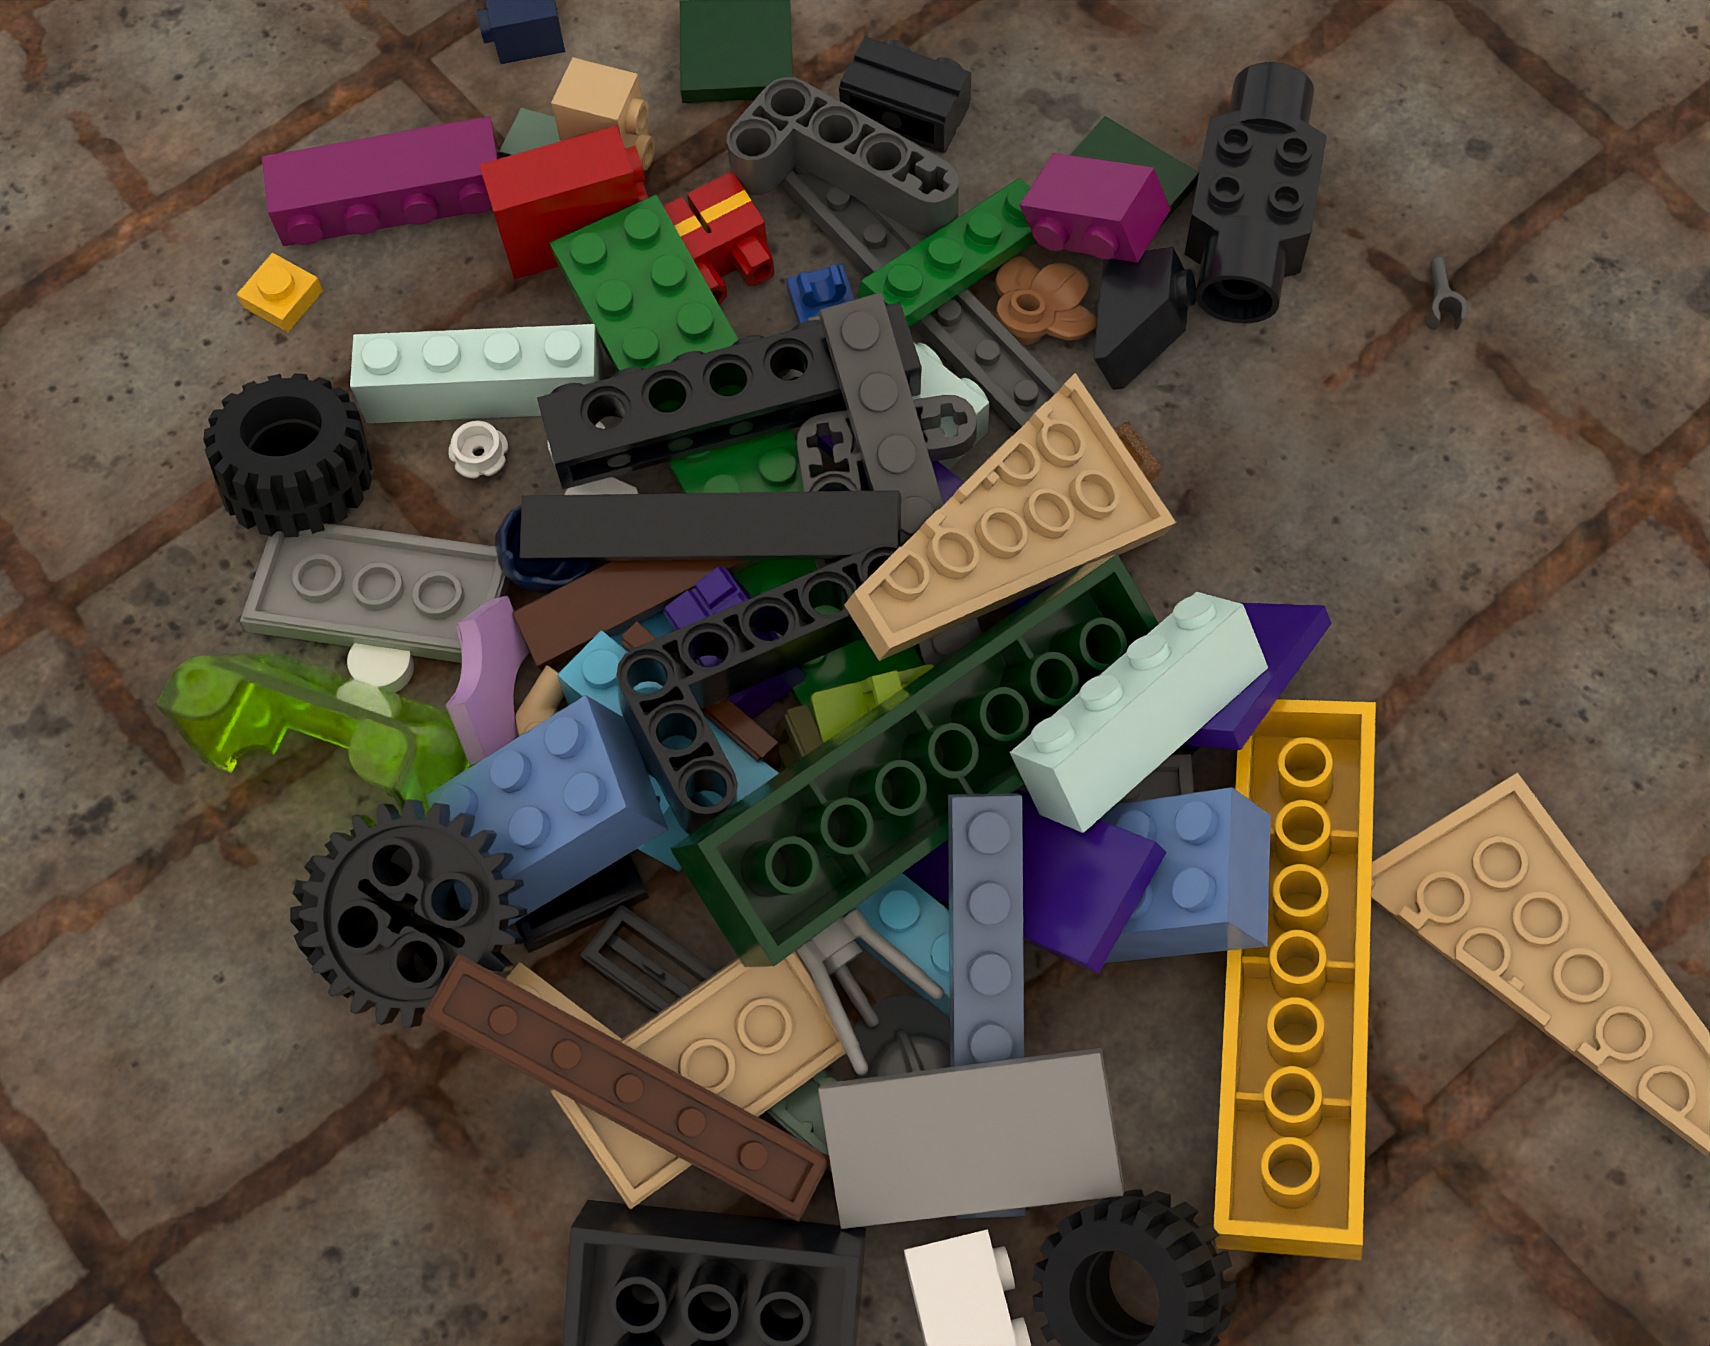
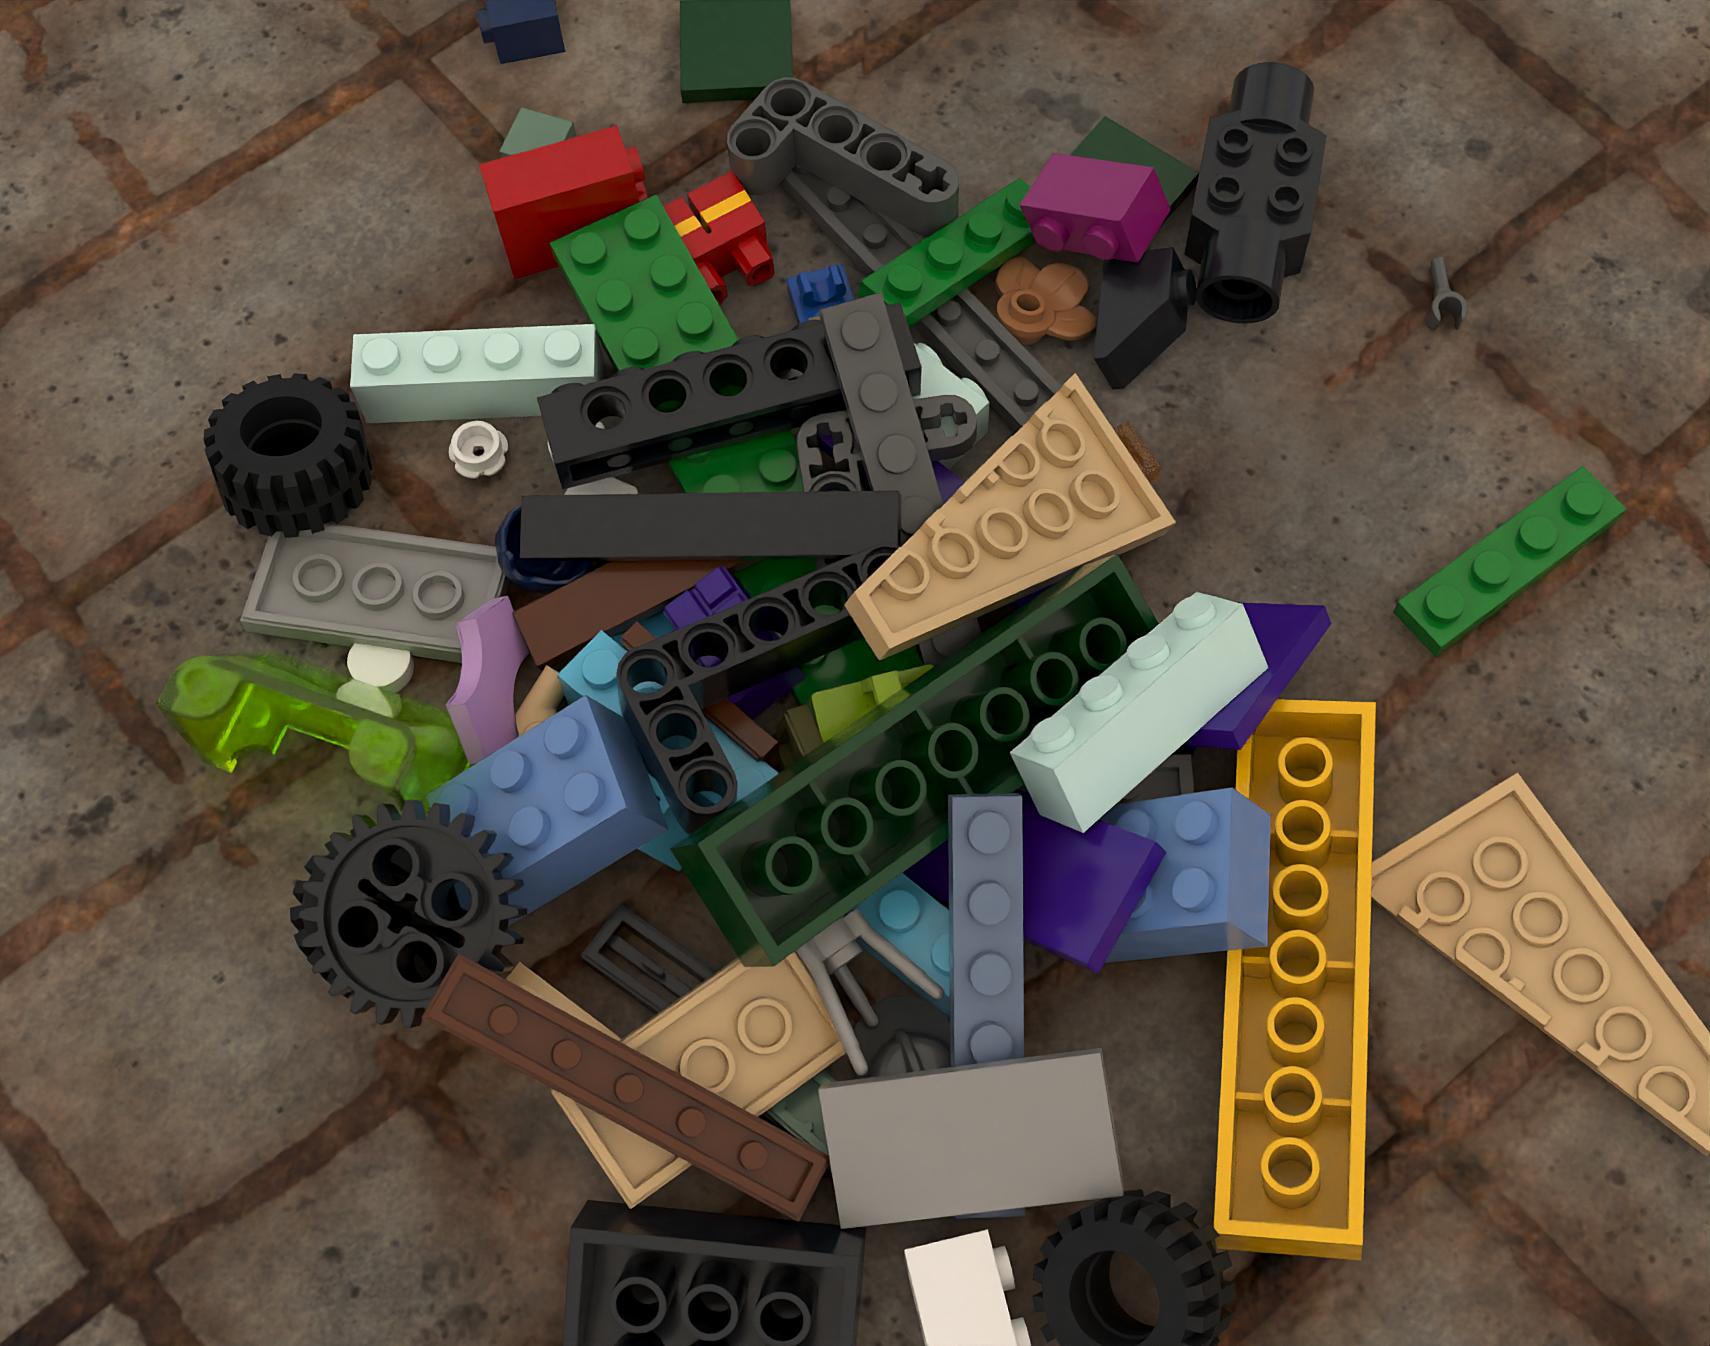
yellow plate [236,253,324,333] -> none
magenta brick [262,116,501,246] -> none
black tile [515,853,649,953] -> none
tan brick [551,57,655,171] -> none
black brick [839,36,971,153] -> none
none -> green plate [1393,466,1627,657]

